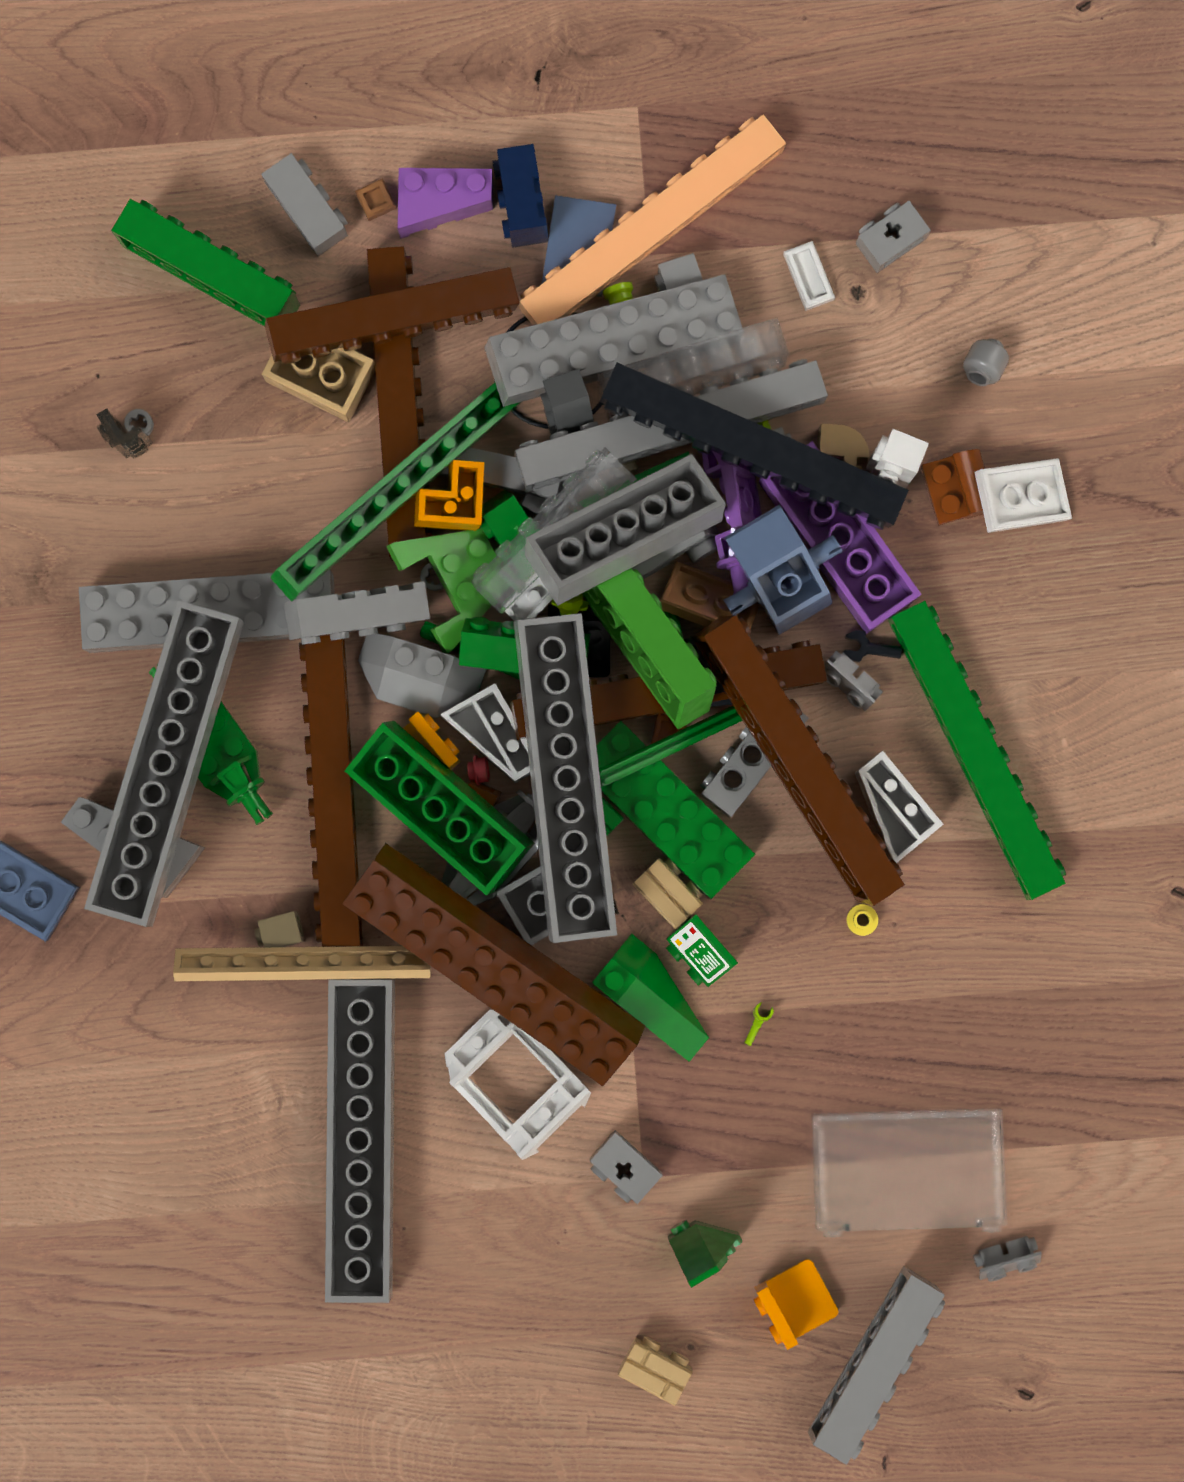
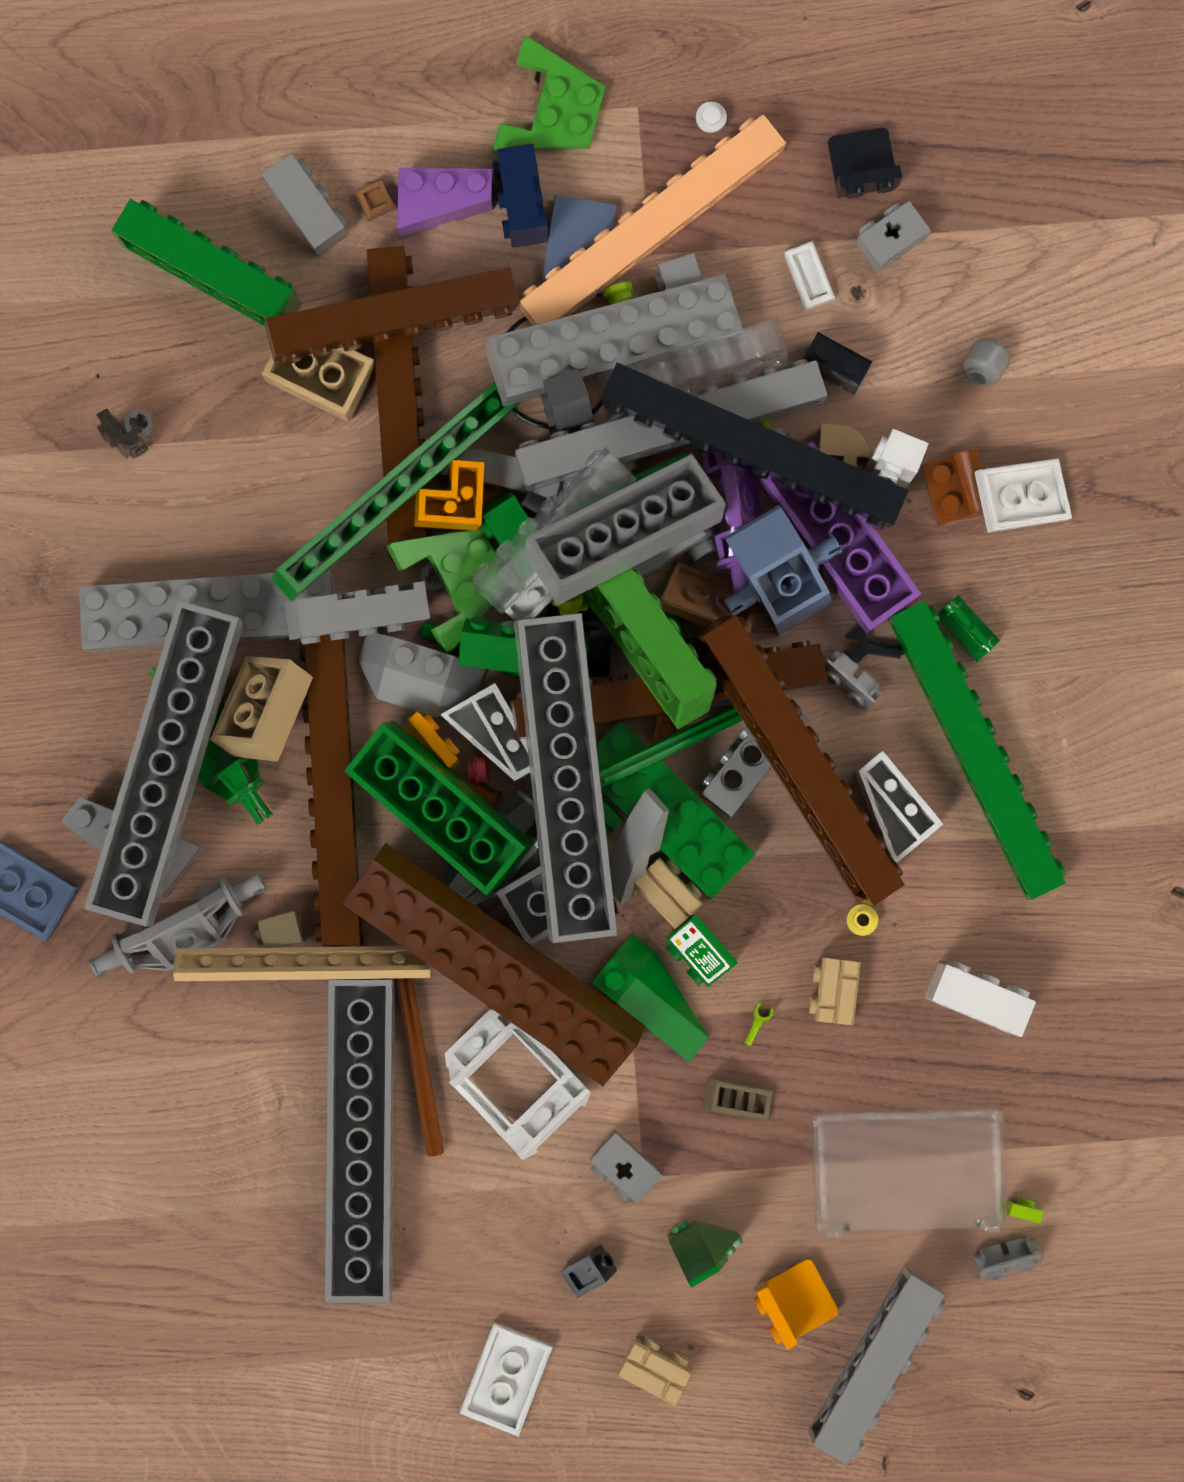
none -> light grey plate [89,872,267,978]
none -> tan brick [210,656,313,762]
none -> dark orange axle [395,978,444,1157]
none -> white tile [459,1321,553,1437]
none -> bright green wing [493,36,605,154]
none -> black bracket [560,1245,617,1298]
none -> light grey slope [609,788,669,904]
none -> white plate [696,102,727,133]
none -> dark tan slope [703,1078,774,1122]
none -> black brick [803,332,873,395]
none -> tan brick [809,957,861,1026]
none -> black bracket [828,128,902,199]
none -> white brick [924,960,1036,1037]
none -> green hinge [938,595,1000,662]
none -> lime plate [1005,1197,1044,1224]

